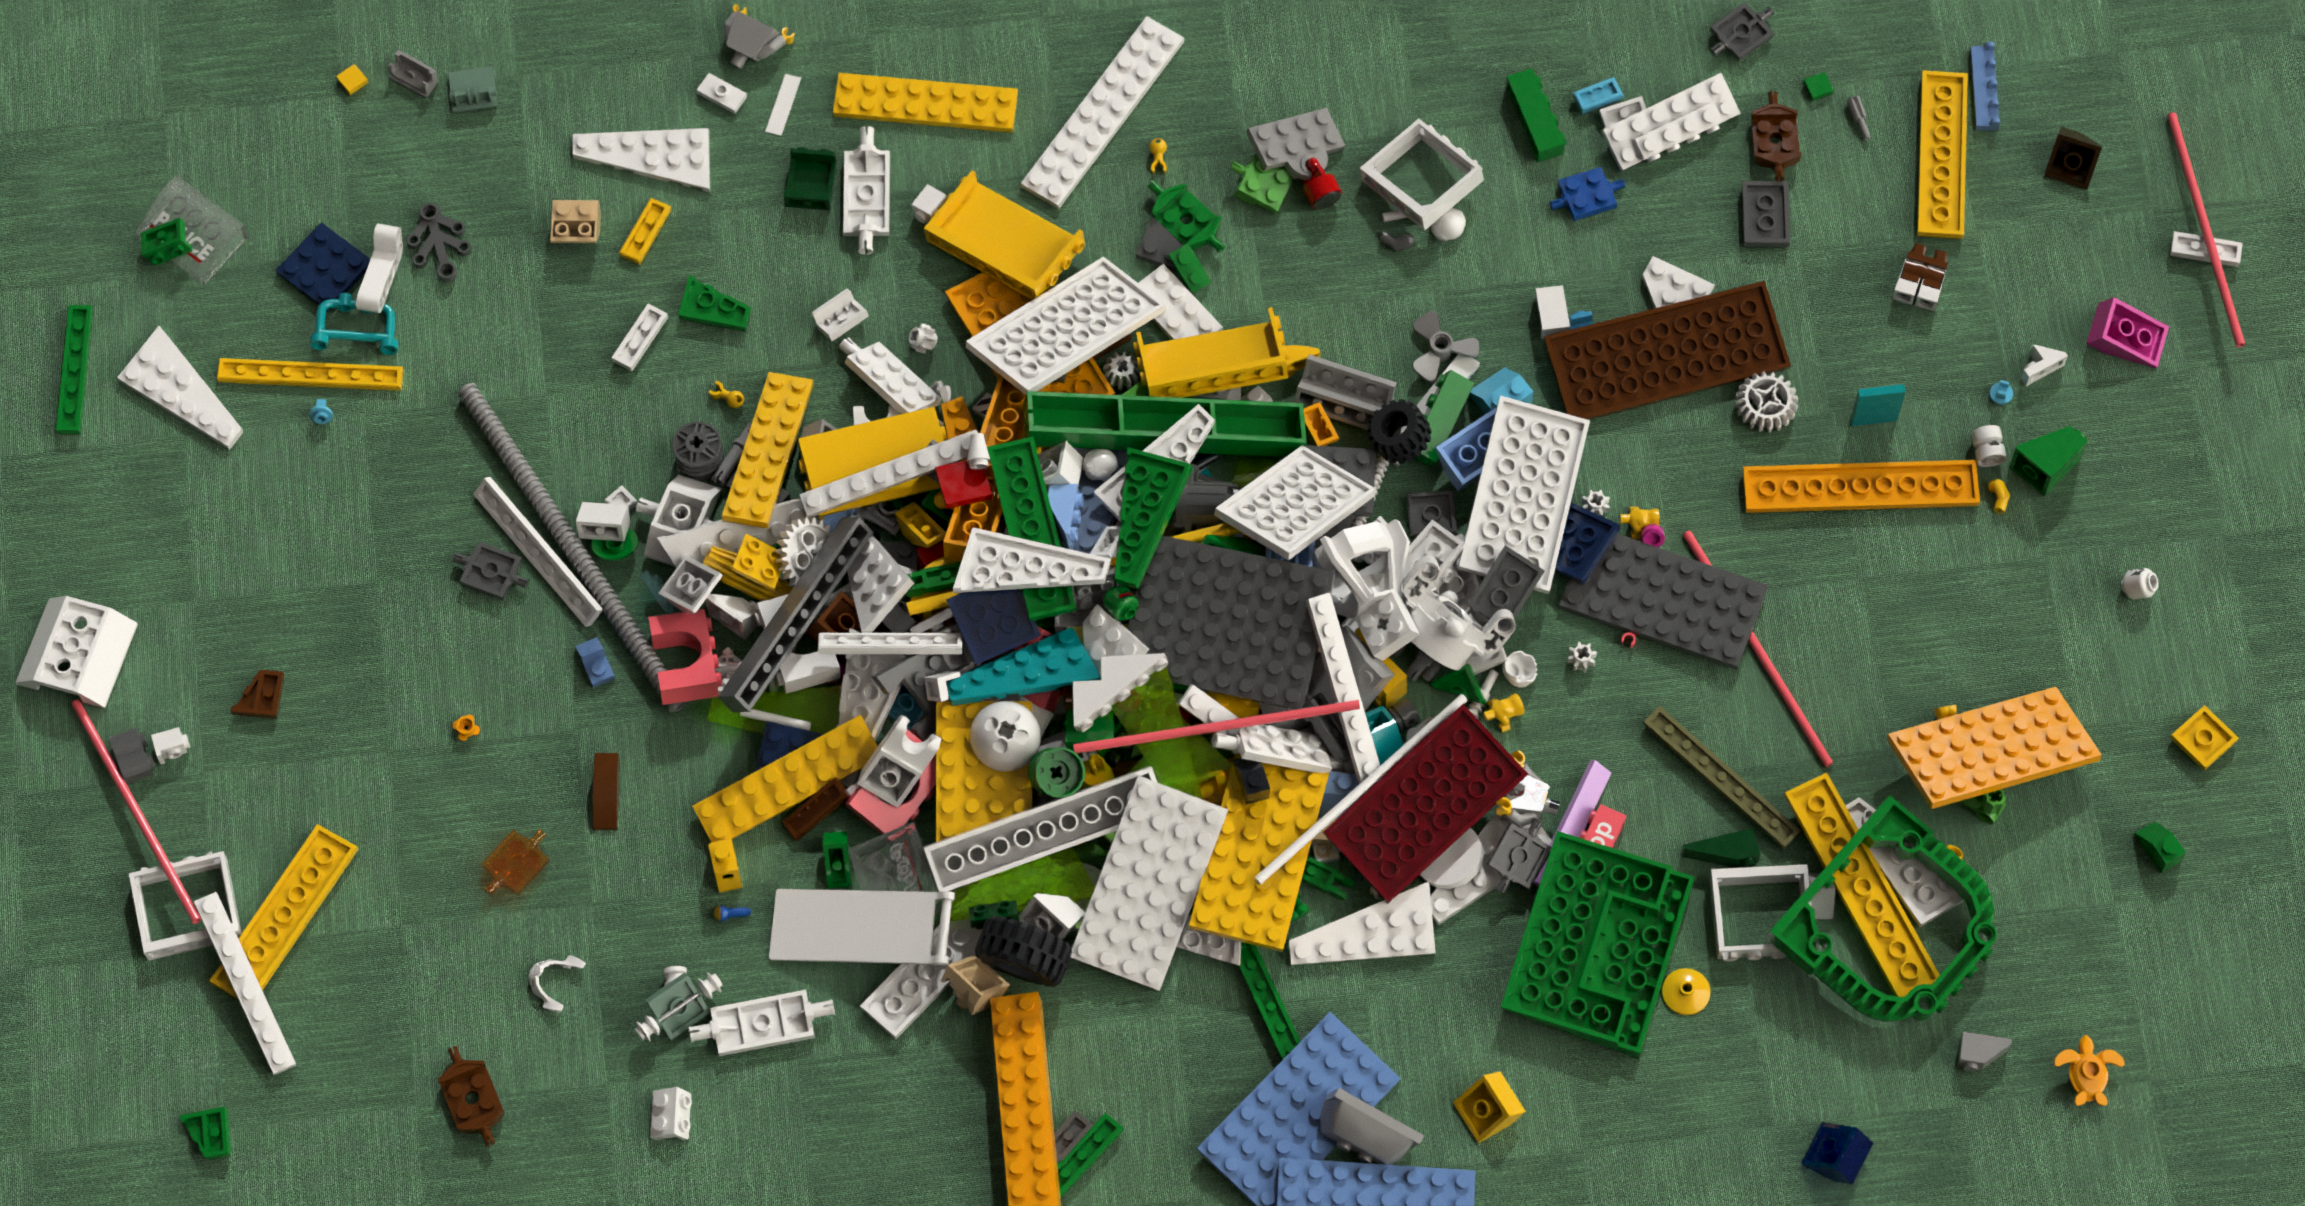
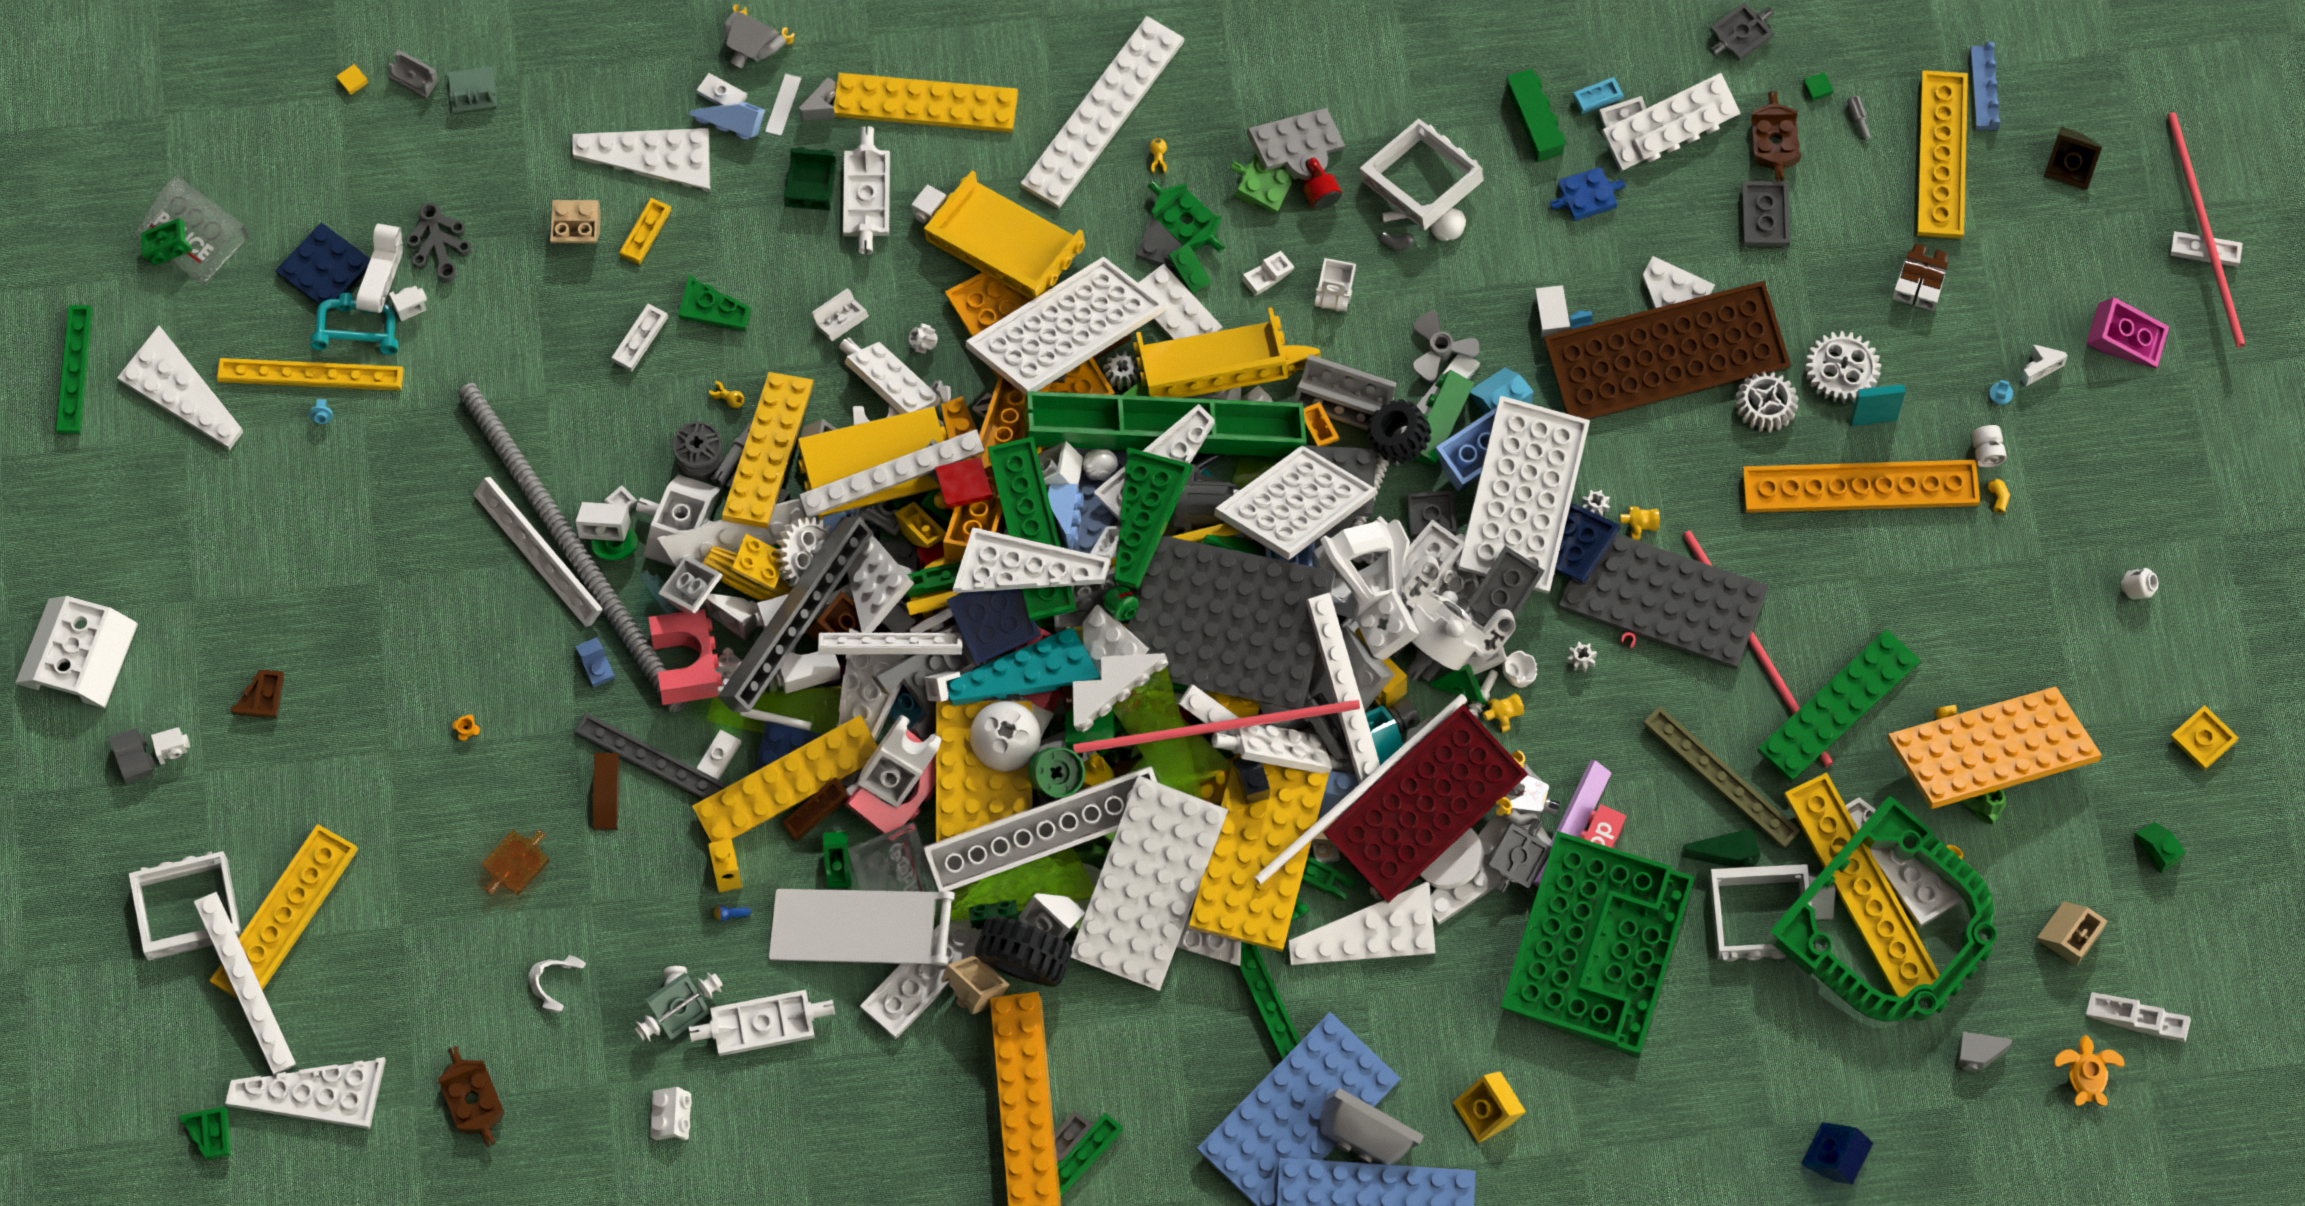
coral piece [71,699,201,924] -> none
dark grey plate [452,541,529,601] -> none
white cone [967,433,990,470] -> none
dark pink tile [1641,525,1665,547] -> none
yellow dish [1662,968,1710,1015] -> none
green slope [2009,426,2088,496] -> none
none -> white wing [225,1057,386,1129]
none -> white brick [389,286,427,322]
none -> dark grey tile [574,713,729,800]
none -> light blue slope [689,102,765,139]
none -> white plate [696,729,741,780]
none -> light grey slope [799,77,836,121]
none -> white slope [1242,251,1295,296]
none -> white piece [1315,258,1356,312]
none -> green plate [1757,629,1921,783]
none -> white gear [1805,331,1881,404]
none -> tan slope [2036,901,2107,967]
none -> white slope [2086,992,2191,1042]

